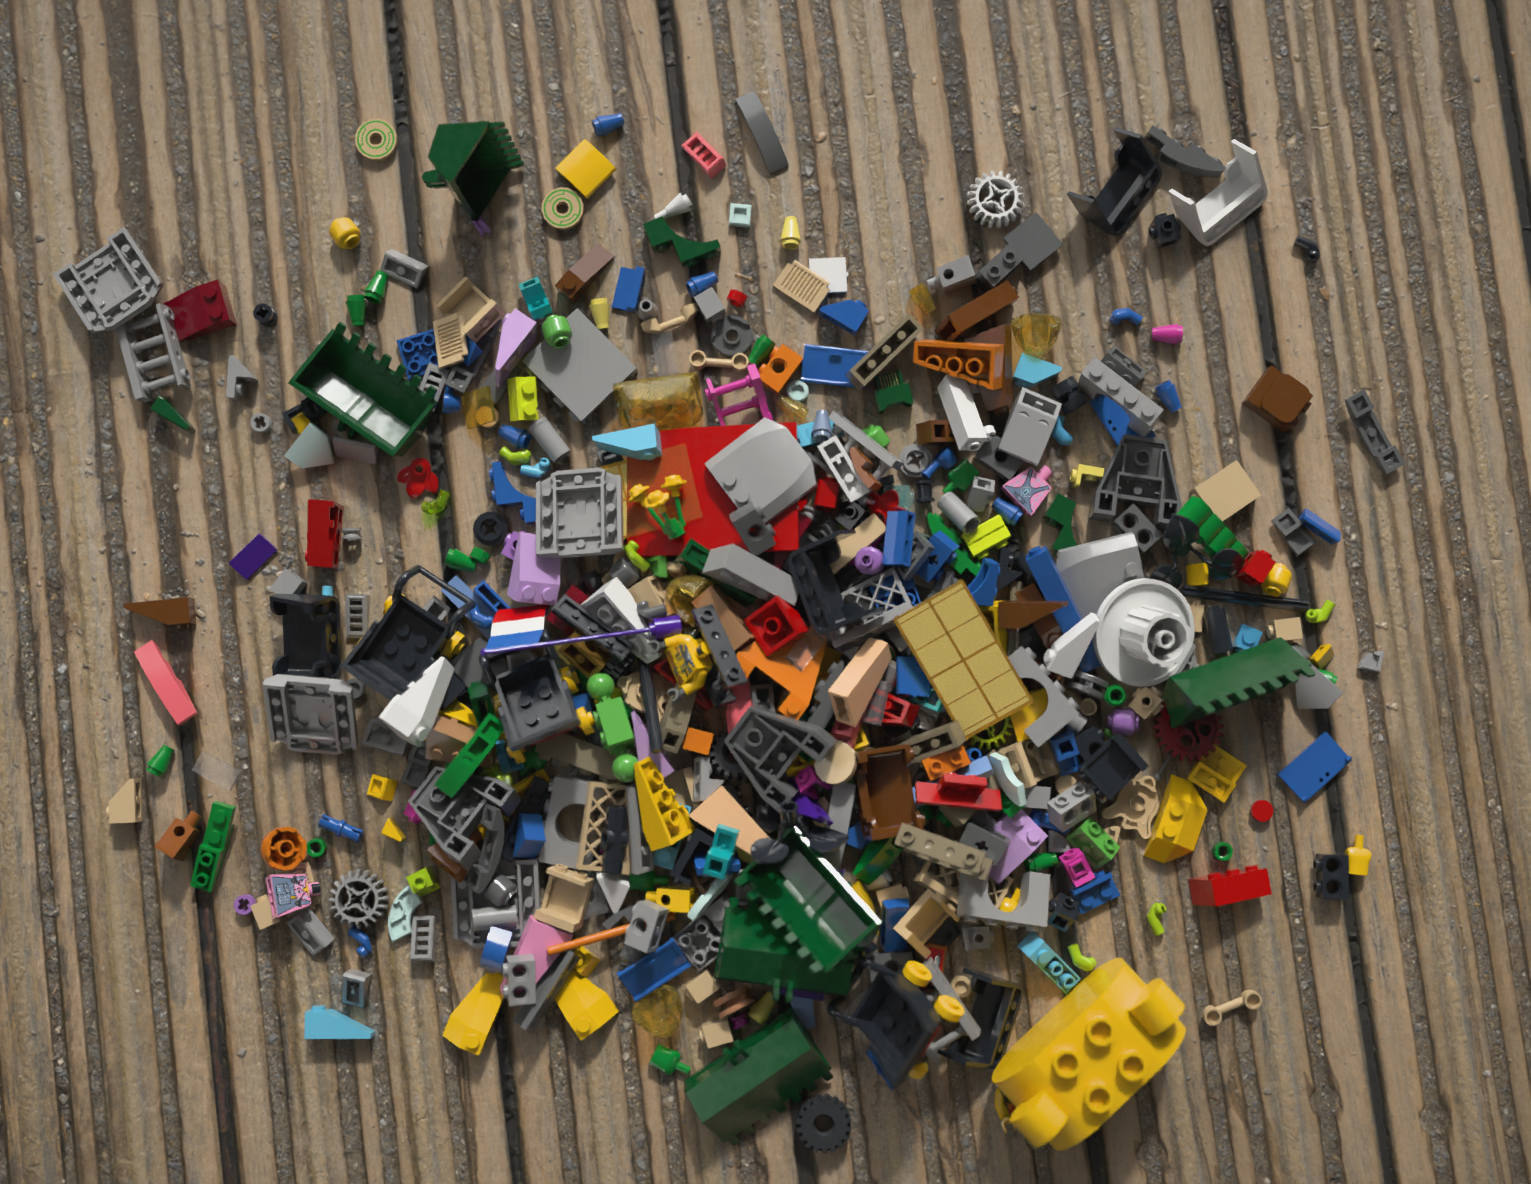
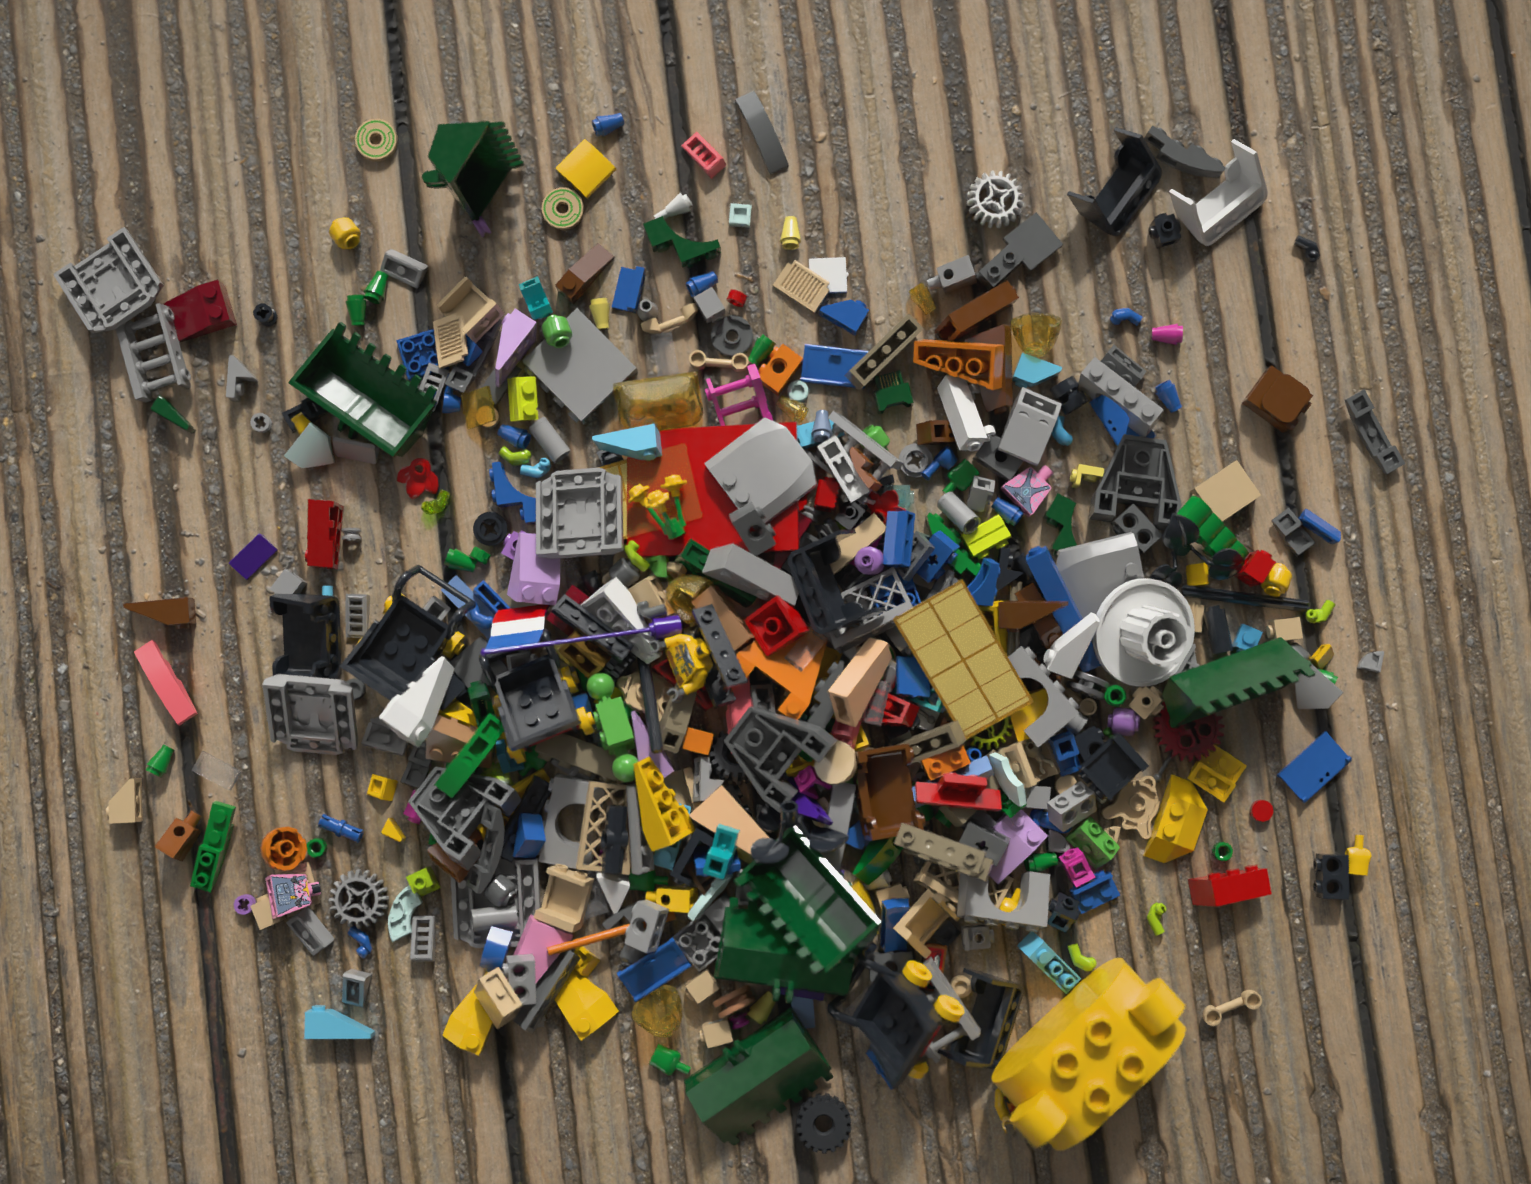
black bush [915,480,935,503] -> none
none -> tan panel [474,967,522,1029]

